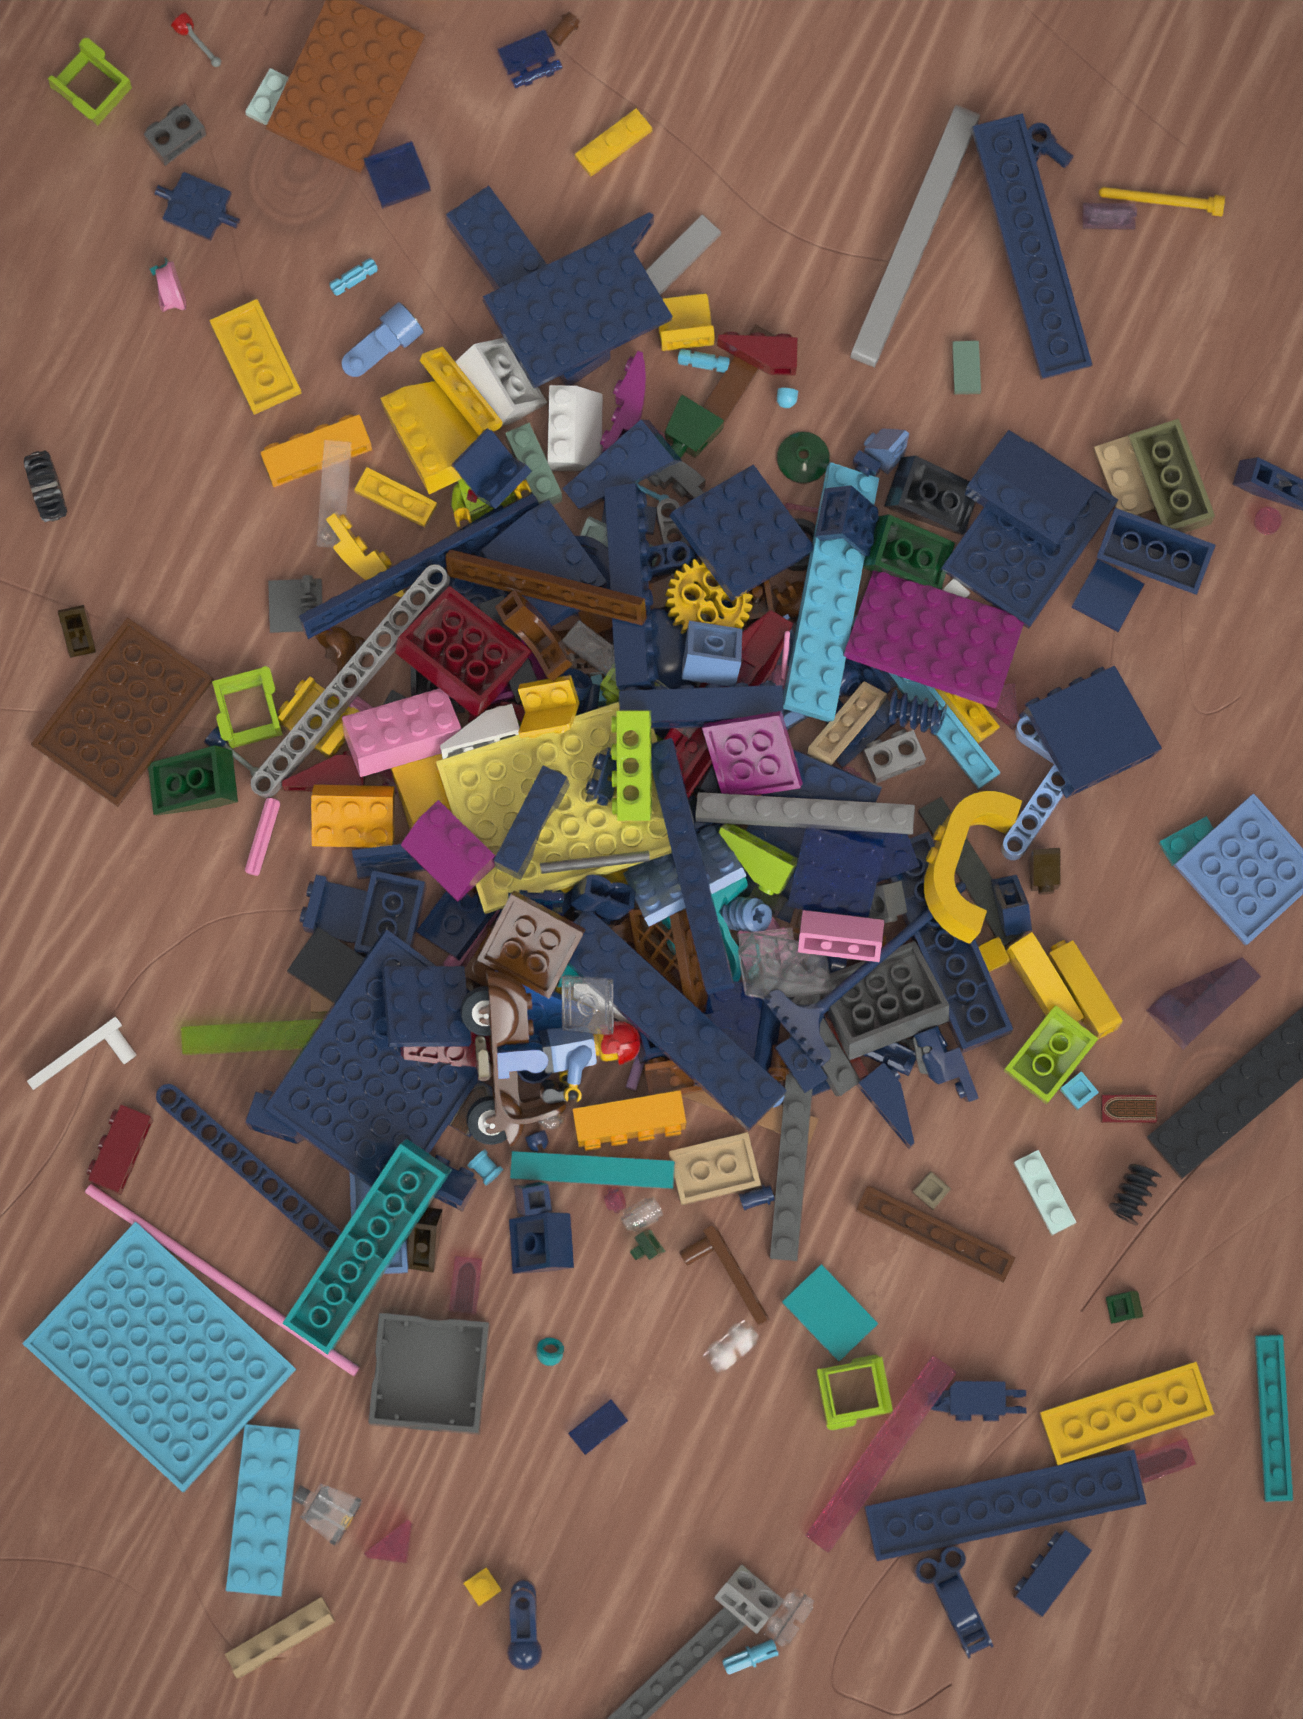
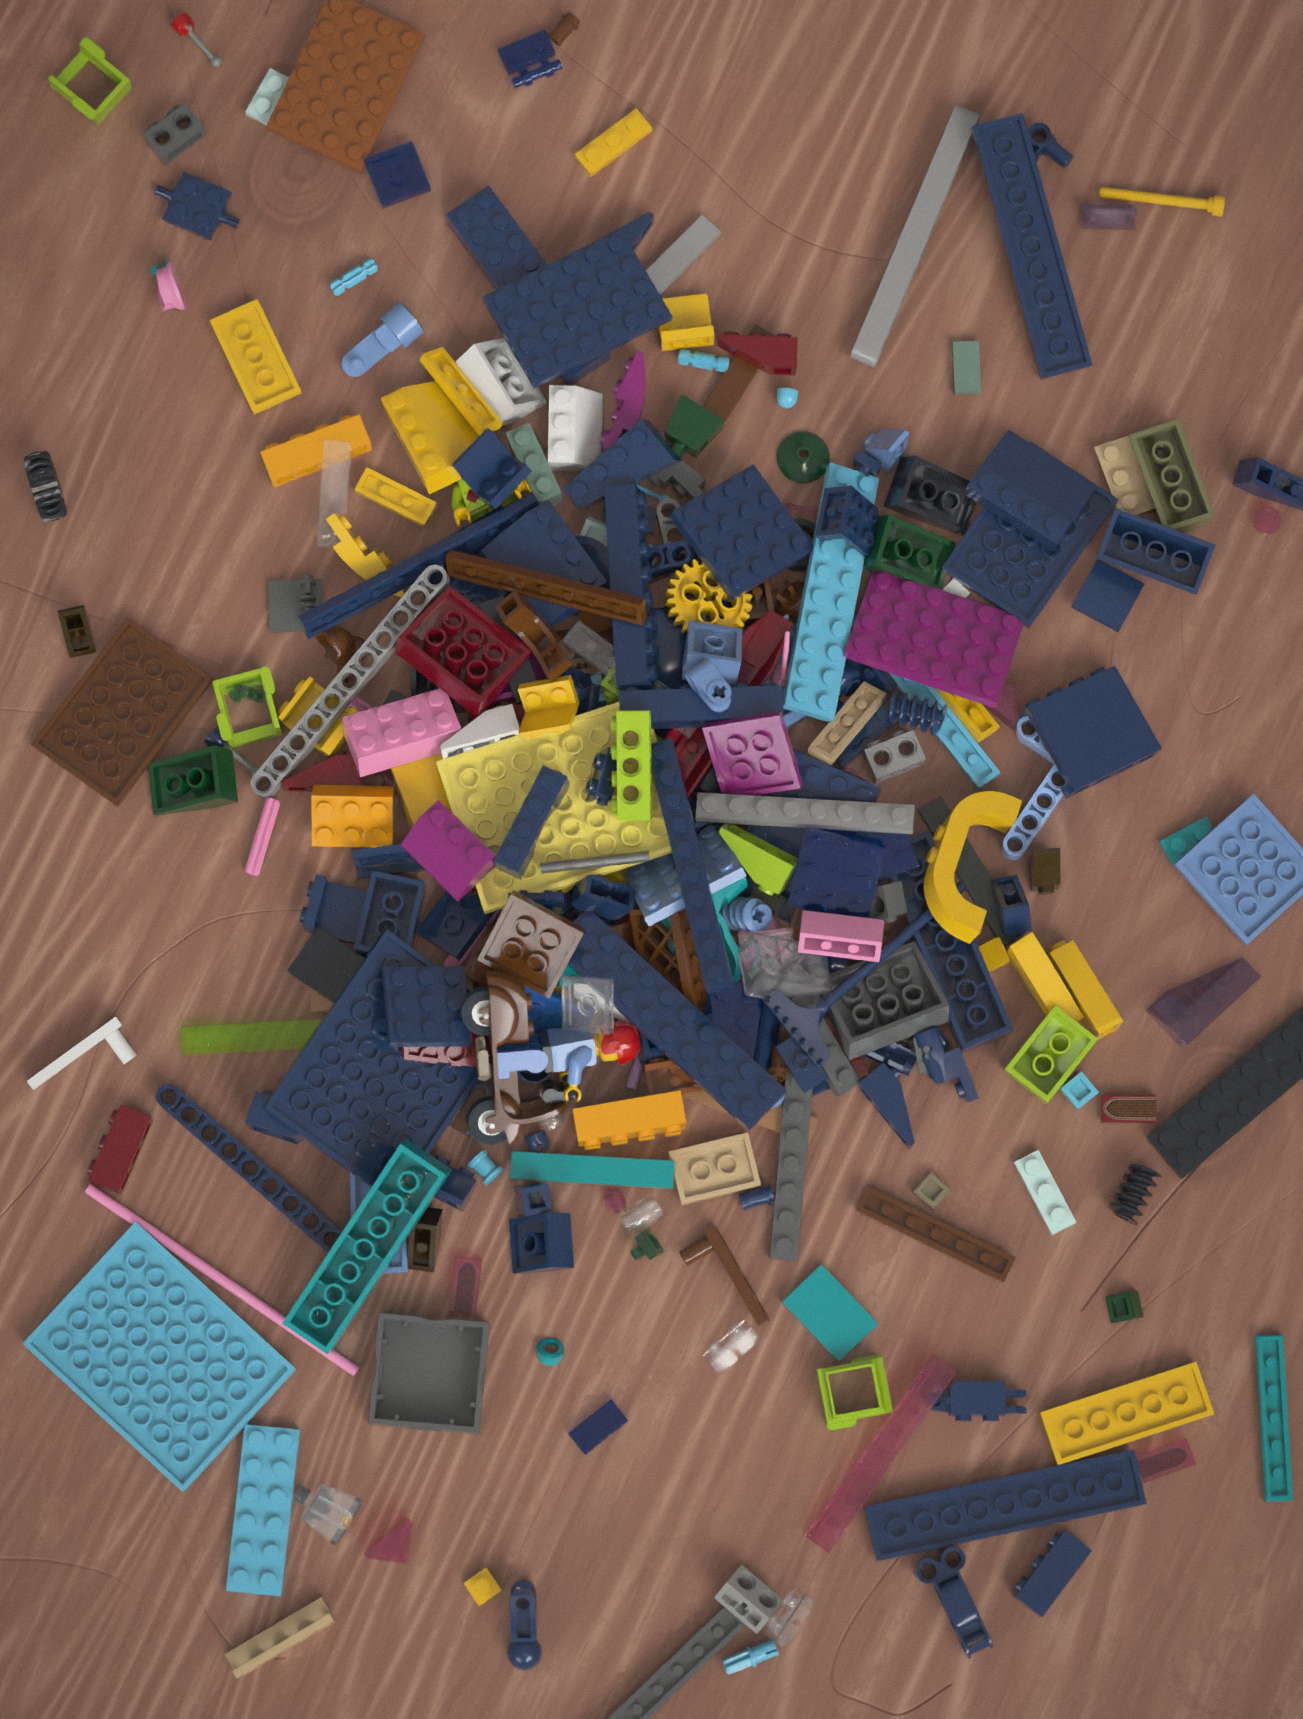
none -> clear green arm [229,683,266,703]
none -> medium blue piece [684,658,731,712]

